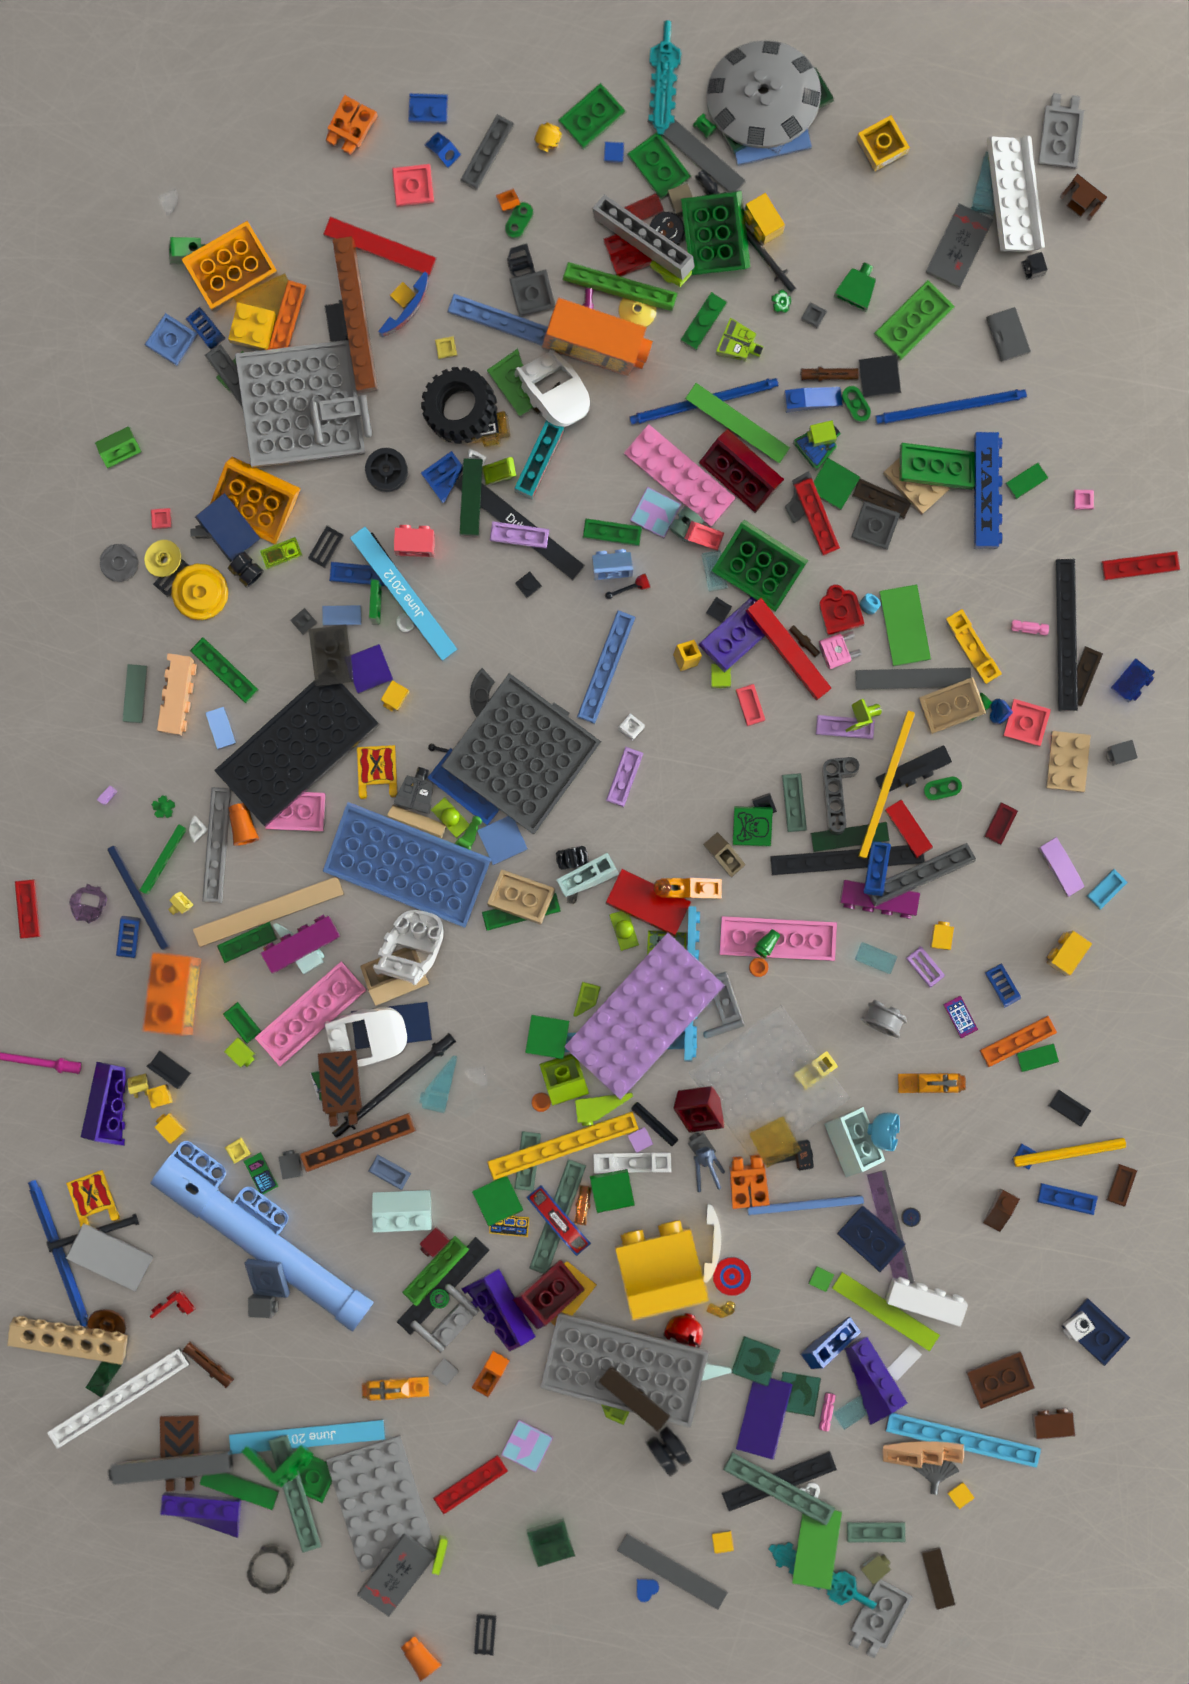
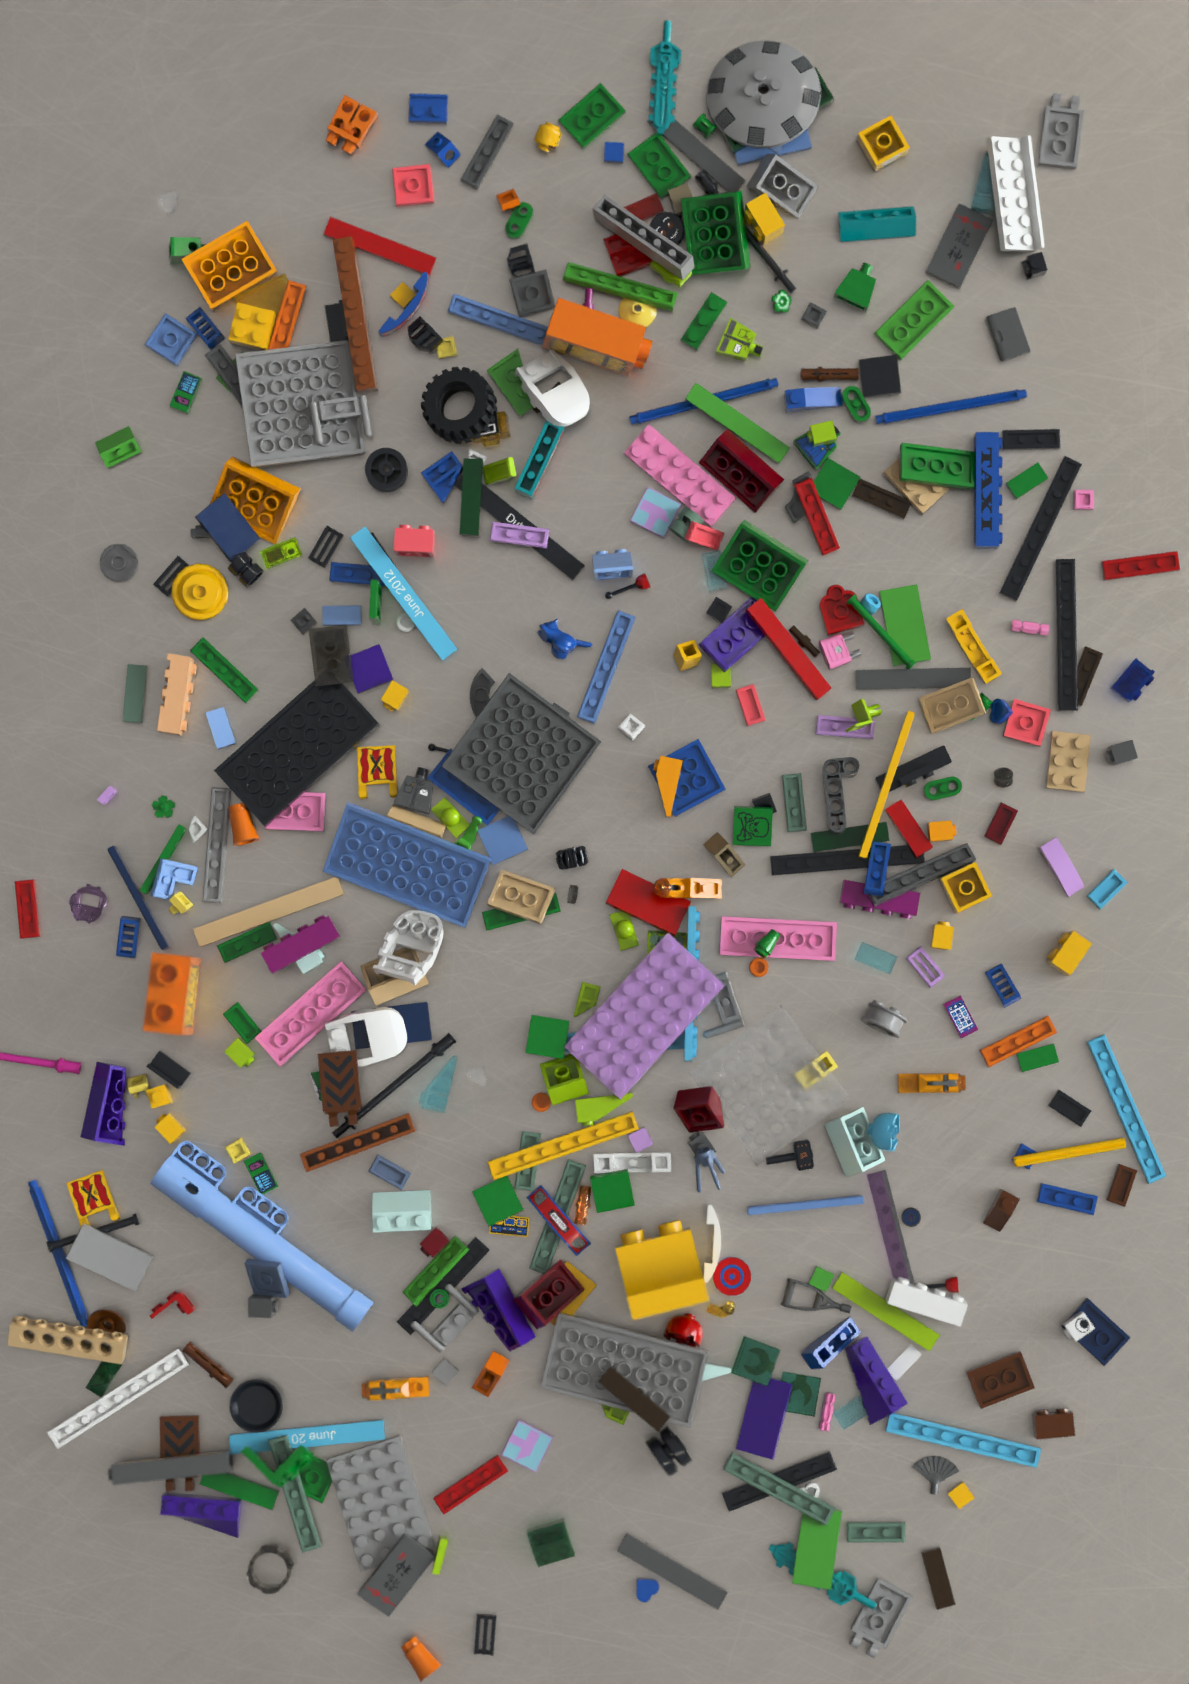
light yellow dish [144,540,181,577] -> none
coral tile [151,508,172,529] -> none
dark grey brick [279,1150,303,1180] -> none
black plate [515,571,542,598] -> none
light aqua slope [557,853,619,897] -> none
green tile [583,518,642,546] -> none
lavender tile [606,747,643,807] -> none
black axle [631,1102,678,1146] -> none
yellow tile [712,1531,734,1554] -> none
orange hips [730,1155,770,1209] -> none
clear yellow tile [749,1115,802,1168] -> none
dark blue tile [837,1205,906,1273] -> none
dark grey tile [852,501,900,550] -> none
olive brick [860,1552,891,1585] -> none
light nougat slope [883,1441,964,1468] -> none
reddish brown panel [1060,173,1107,221] -> none
none -> light blue tile [151,858,198,900]
none -> tile [169,371,202,414]
none -> black piece [230,1379,283,1433]
none -> black piece [407,316,443,352]
none -> blue animal [537,619,592,659]
none -> blue plate [648,739,726,817]
none -> light orange slope [653,755,683,818]
none -> light grey slope [747,153,818,218]
none -> dark grey piece [781,1278,851,1313]
none -> teal panel [838,206,916,242]
none -> green bar [846,594,916,670]
none -> red hinge [914,1277,959,1293]
none -> light orange brick [927,820,956,842]
none -> yellow brick [939,862,992,914]
none -> clear smoke wheel [994,767,1013,788]
none -> black tile [999,456,1082,601]
none -> black tile [1002,429,1060,450]
none -> medium azure tile [1087,1034,1166,1184]

